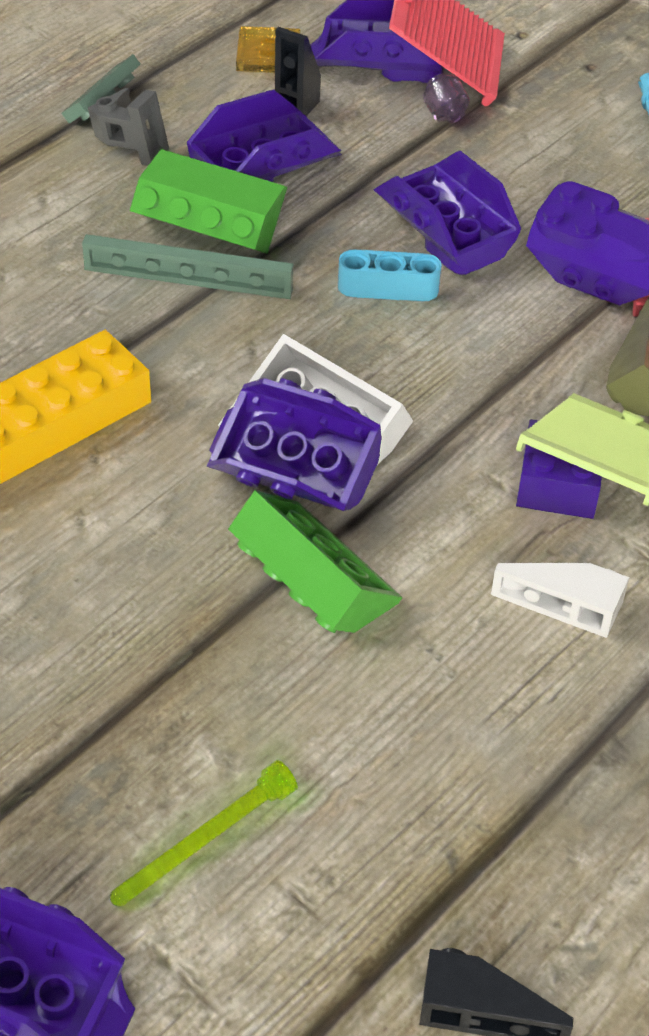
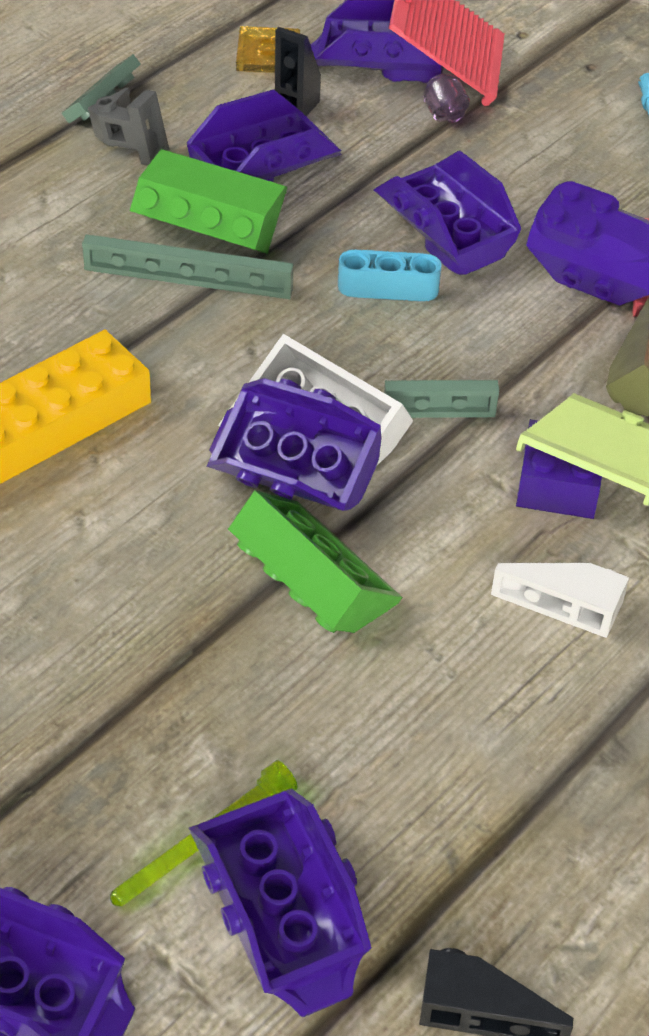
none -> dark purple slope [189,788,372,1017]
none -> sand green plate [384,380,499,418]

